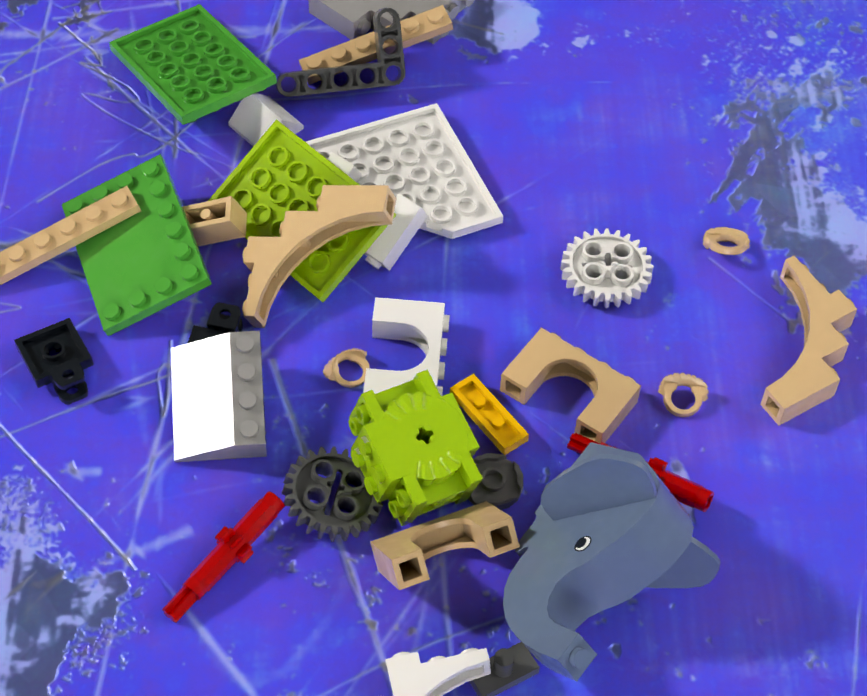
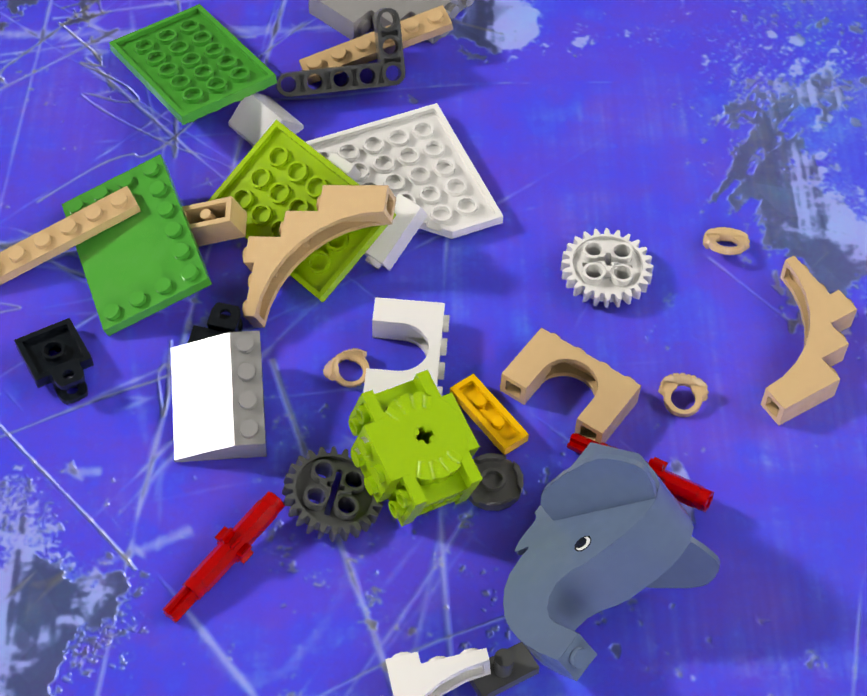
tan arch [370,501,520,590] -> none

